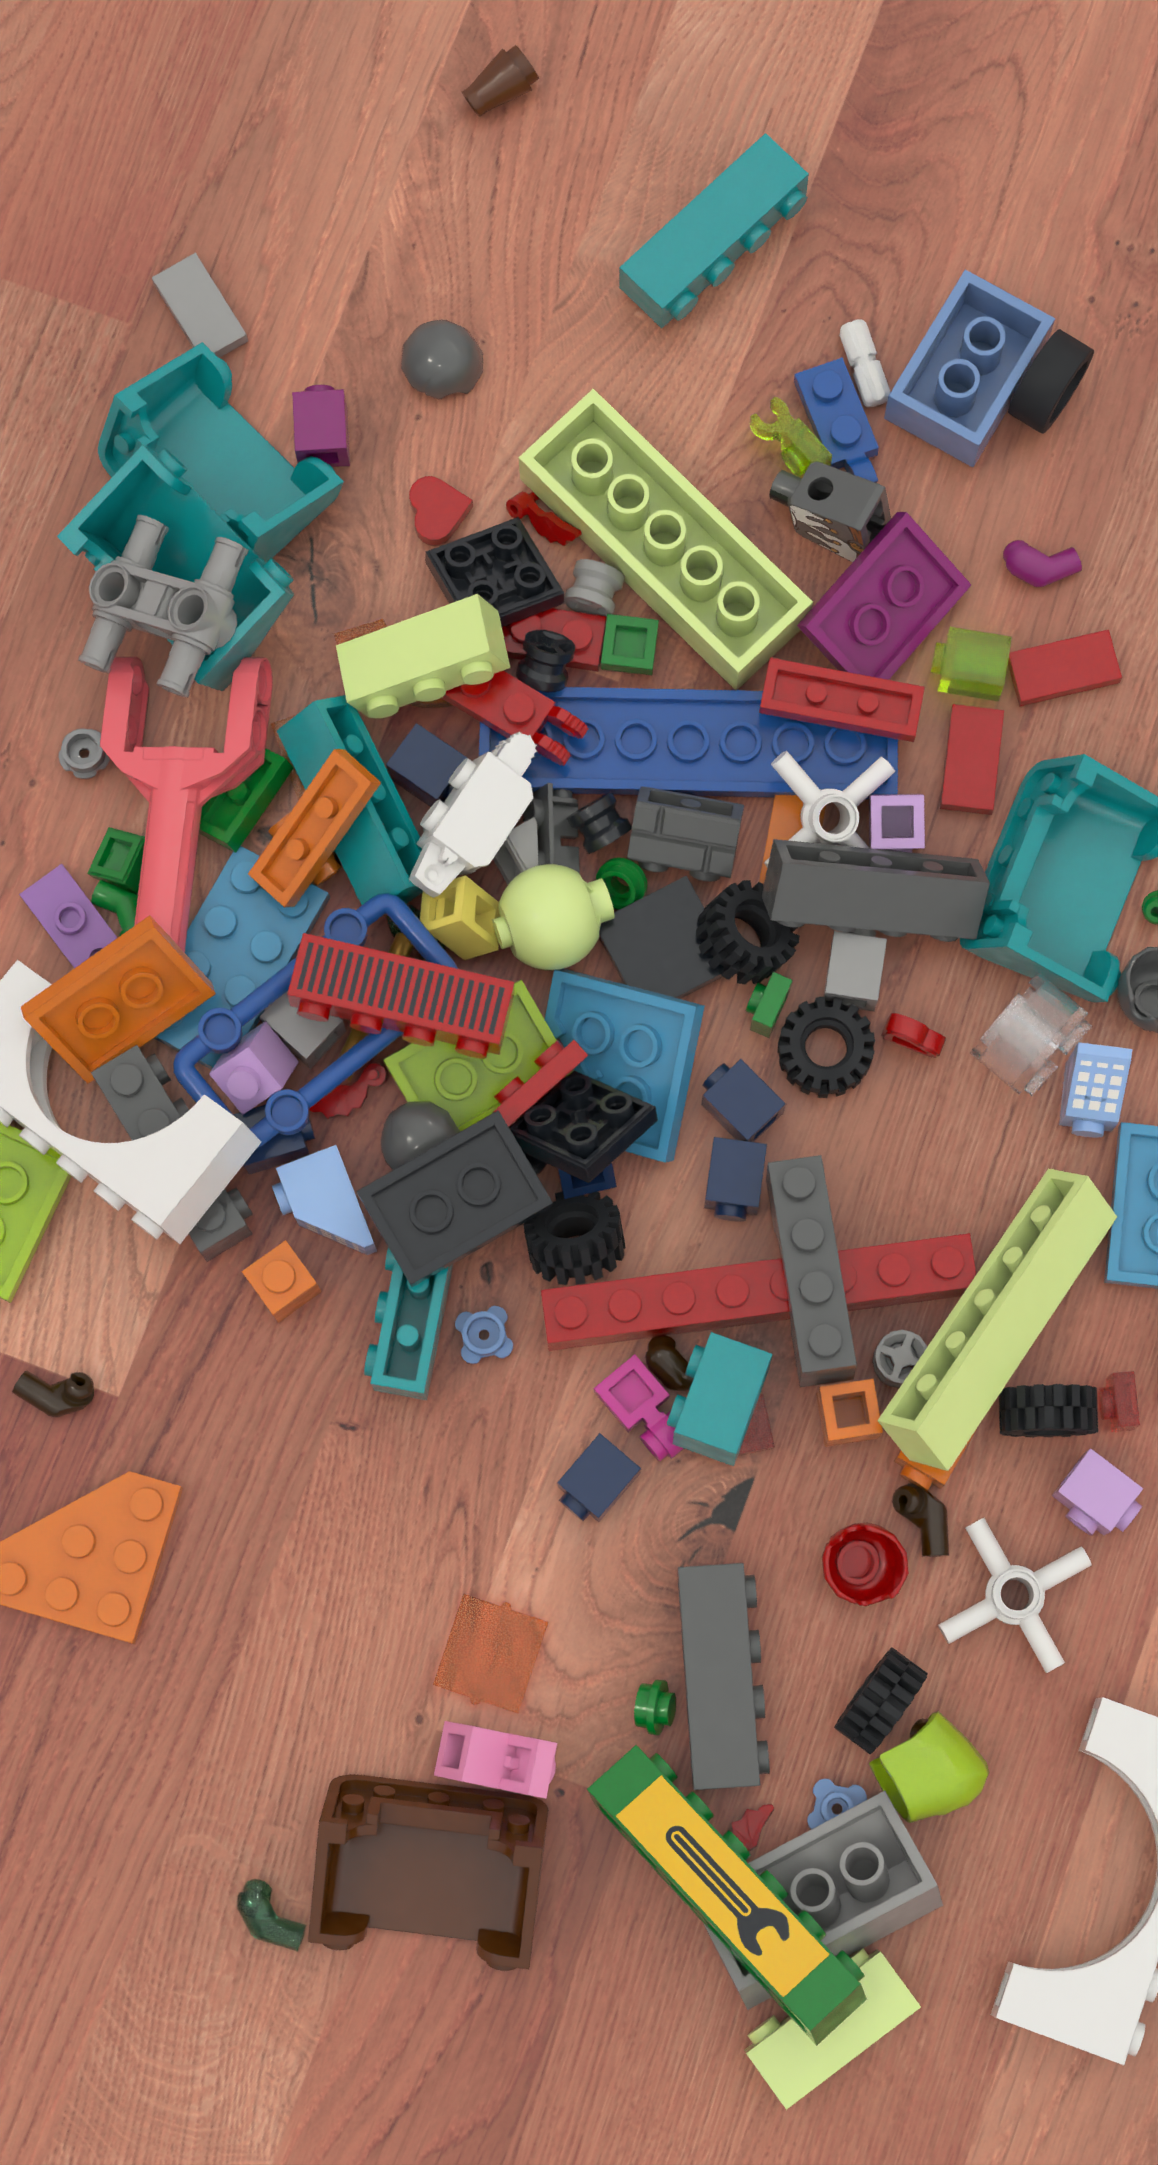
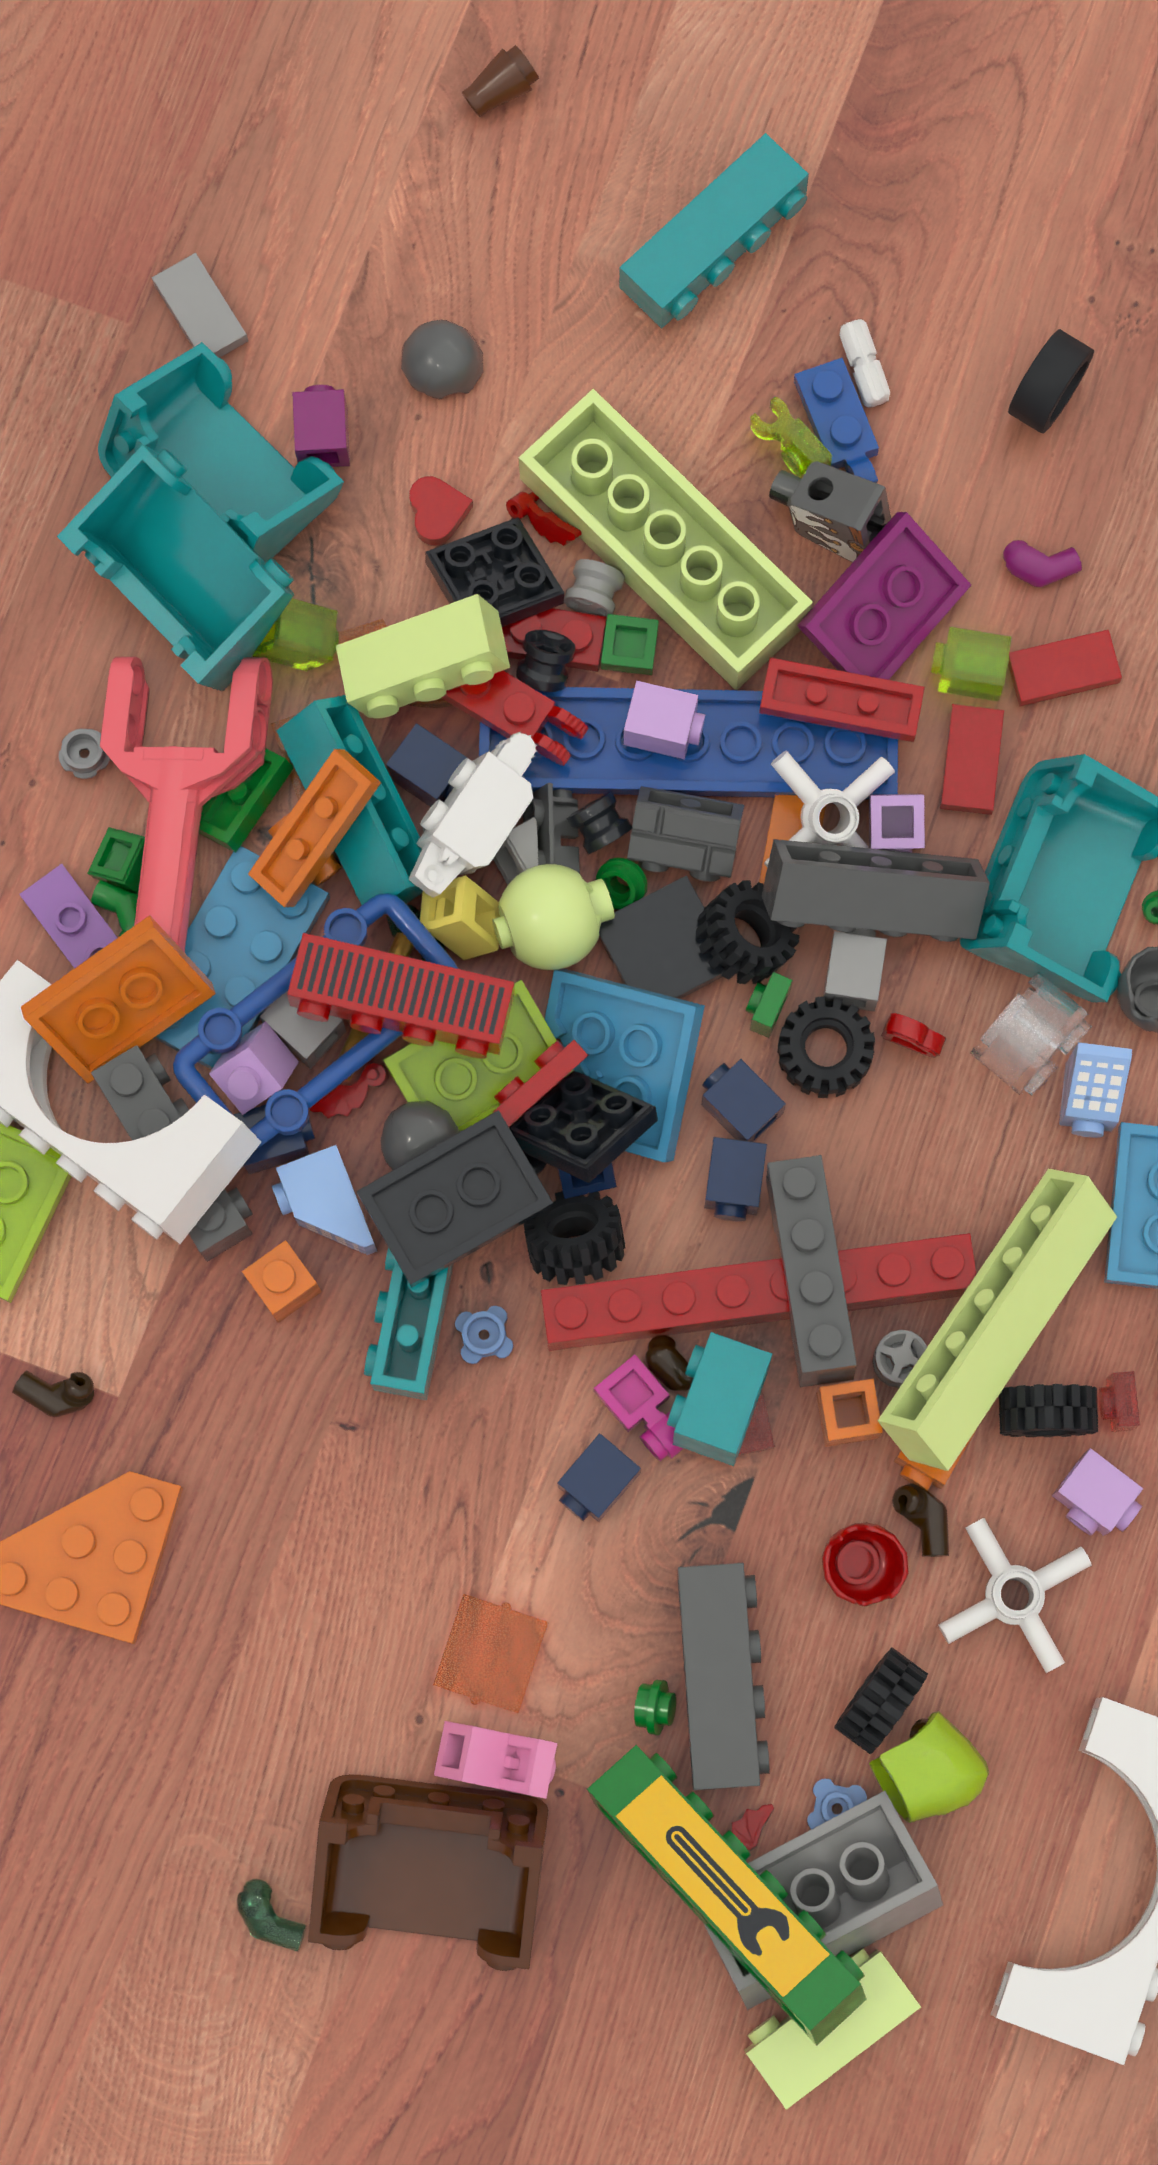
light grey piece [78,515,248,698] -> none
medium blue brick [884,269,1055,467] -> none
none -> clear neon green brick [253,598,339,671]
none -> lavender brick [624,680,706,759]

